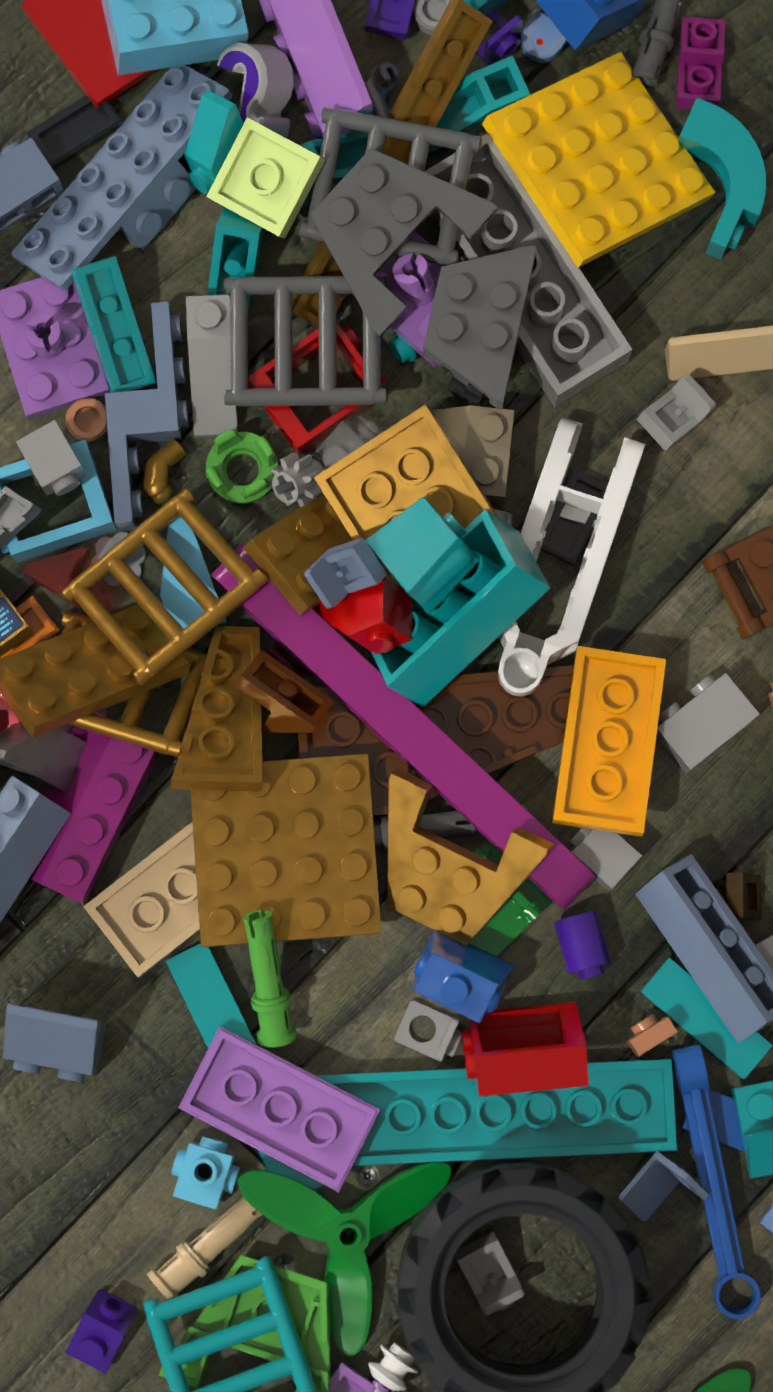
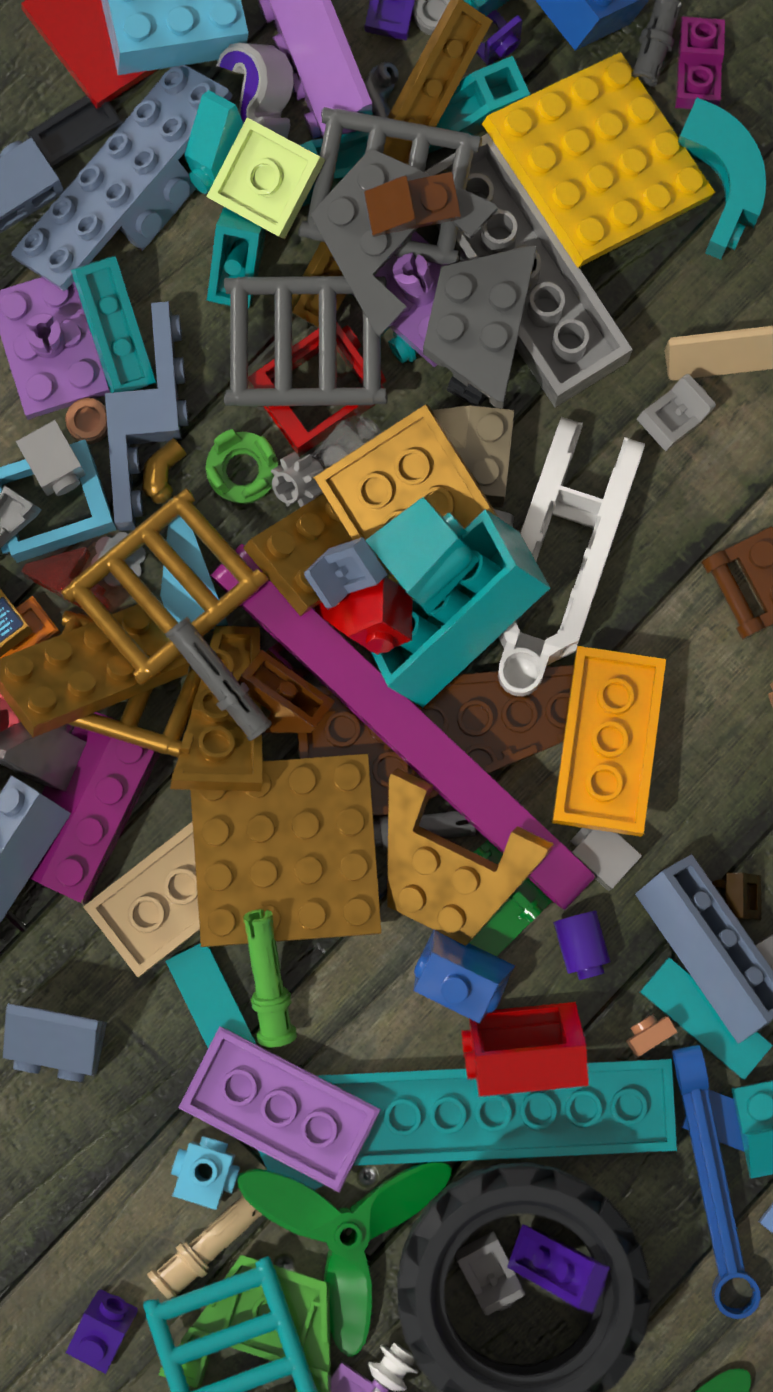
light grey slope [186,294,238,438] -> none
light grey bracket [394,1001,462,1062] -> none
medium blue tile [521,9,568,63] -> none
black tile [540,468,608,566] -> none
sand blue bracket [619,1151,709,1222] -> none
light grey brick [656,673,760,774] -> none
none -> dark grey pin [164,616,272,741]
none -> reddish brown slope [364,172,461,237]
none -> dark purple plate [507,1224,609,1313]

